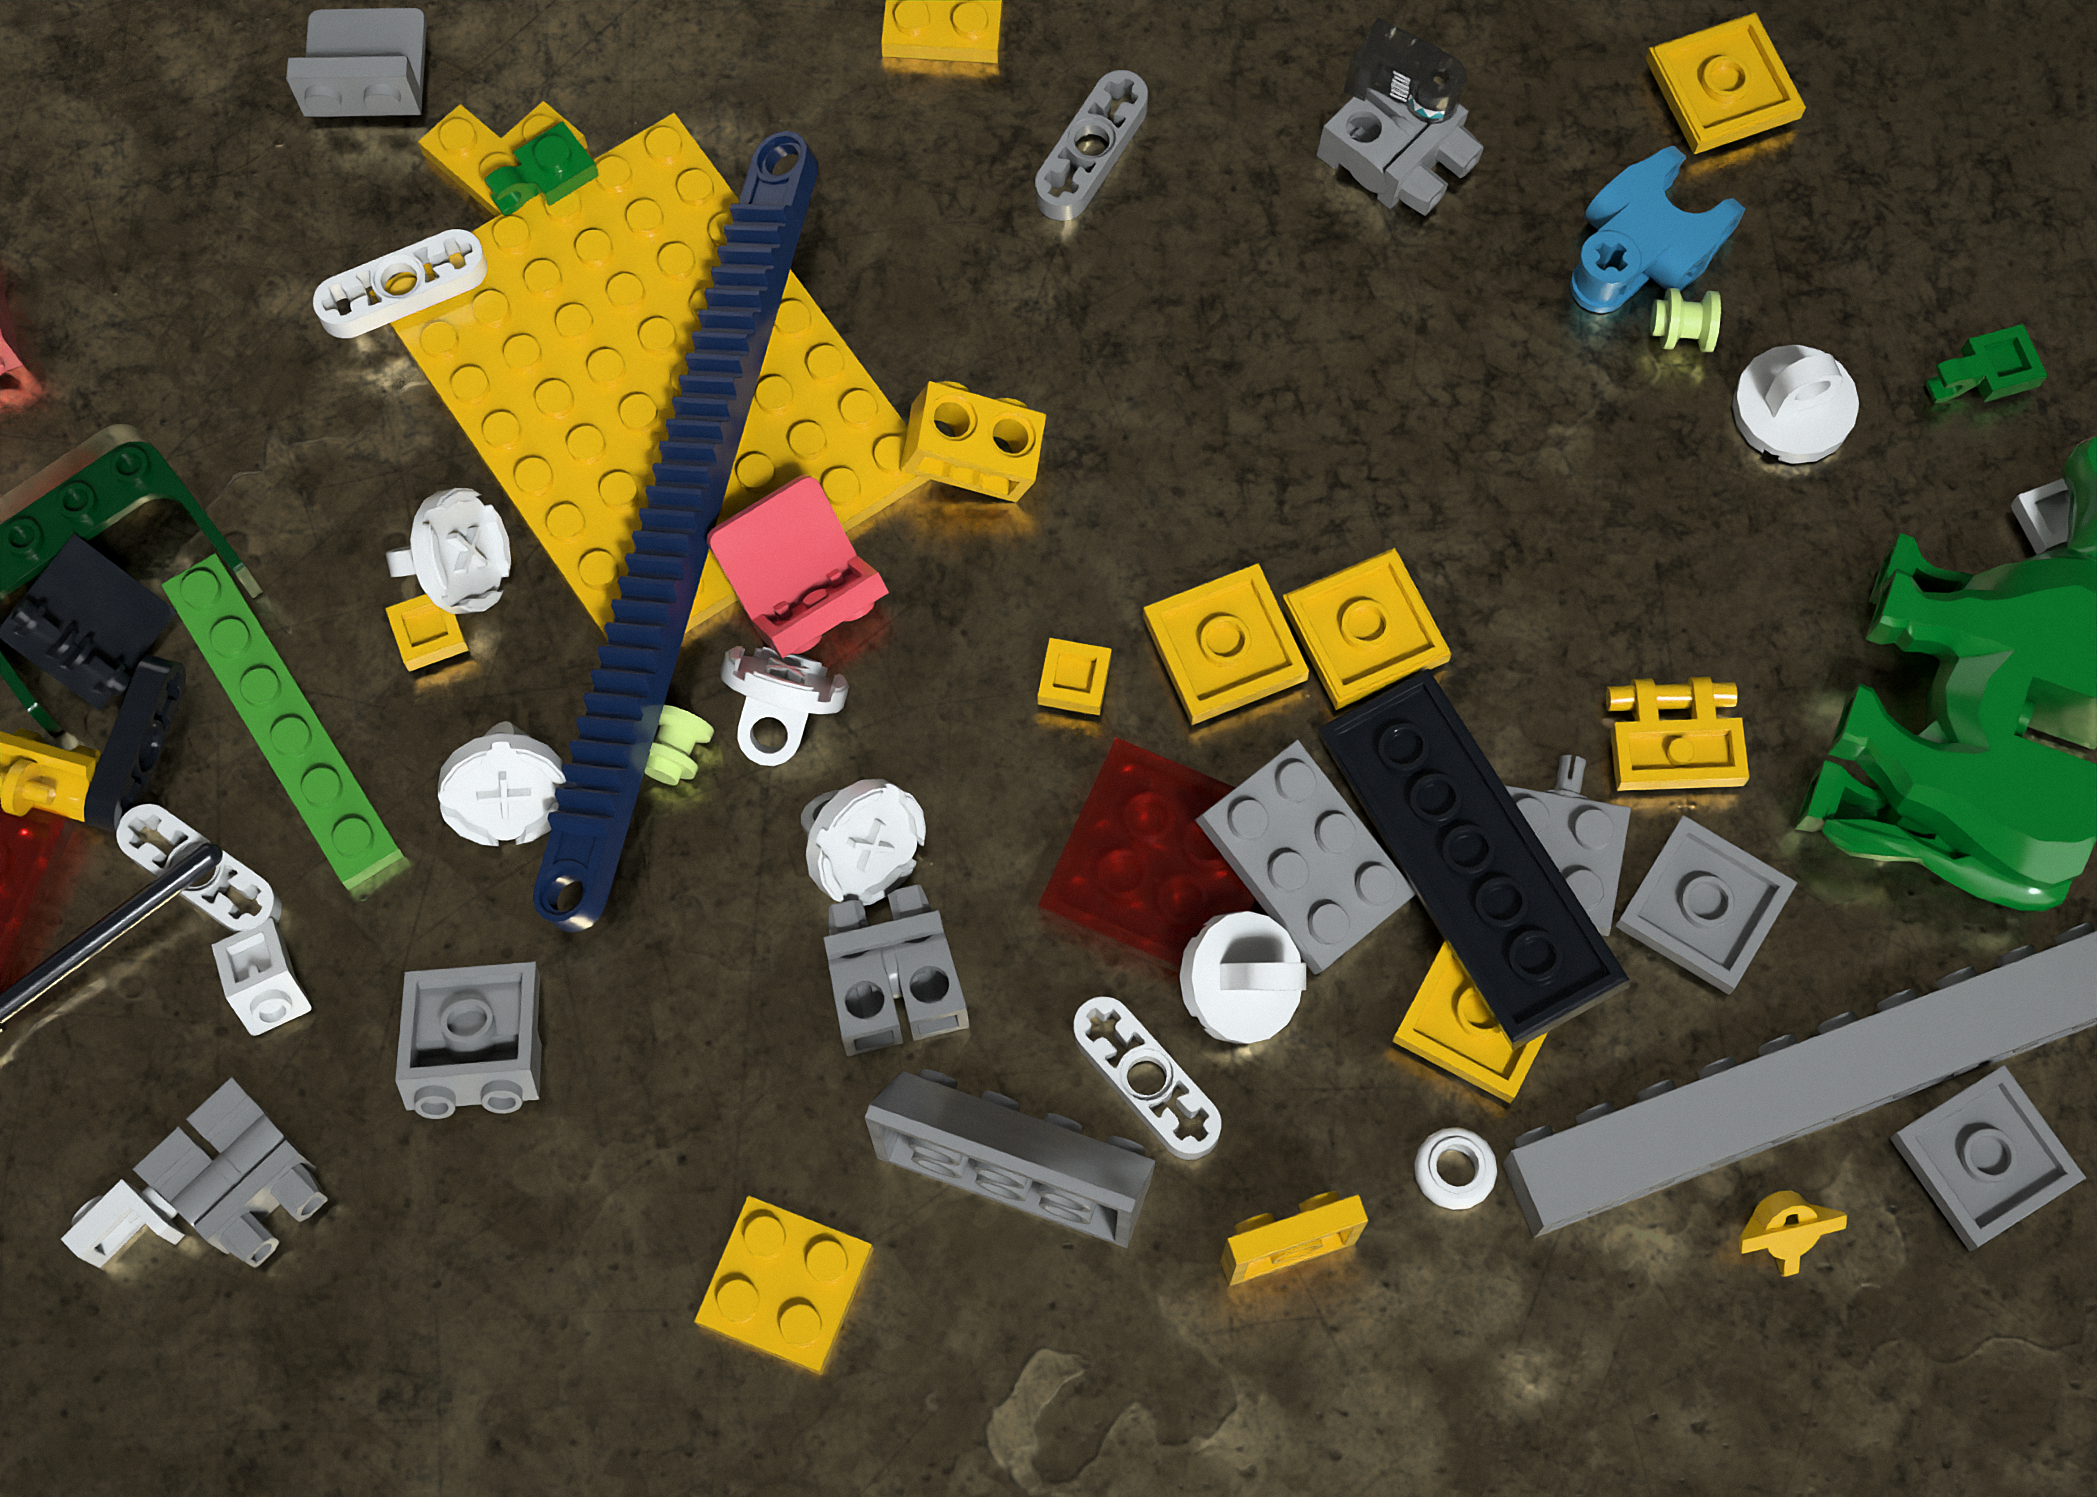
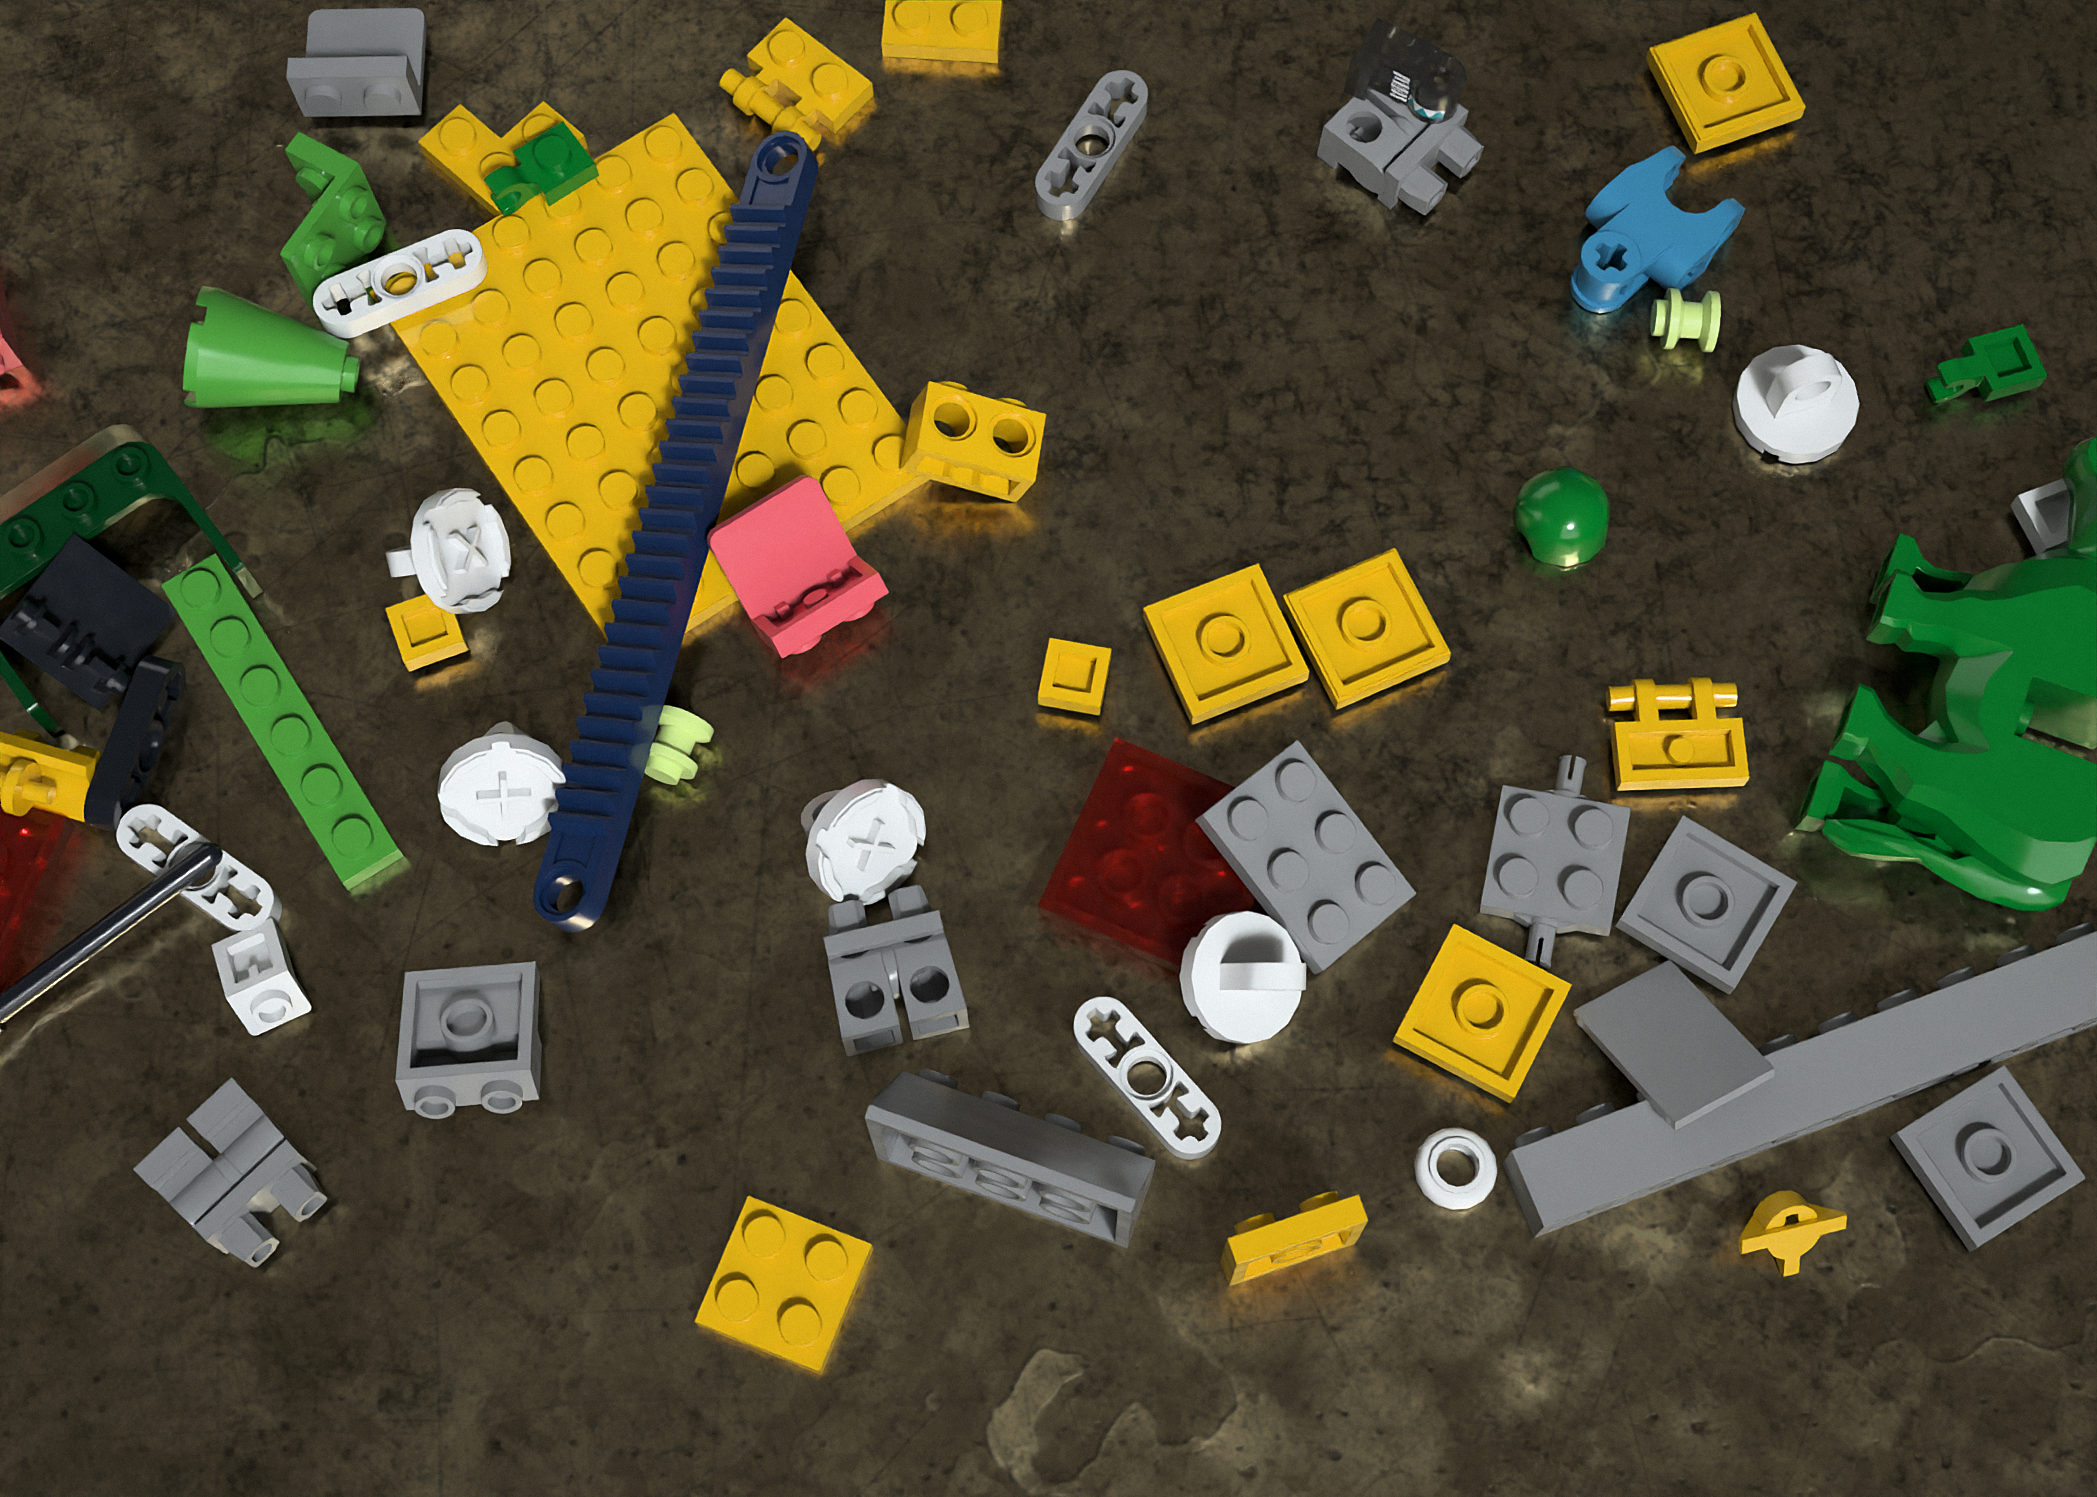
white bracket [61,1179,185,1268] -> none
white tile [720,646,849,766] -> none
black tile [1317,668,1630,1051] -> none
none -> bright green cone [183,286,360,408]
none -> bright green bracket [281,131,387,311]
none -> yellow plate [719,17,874,151]
none -> green hair [1514,466,1610,567]
none -> light grey piece [1573,959,1775,1131]

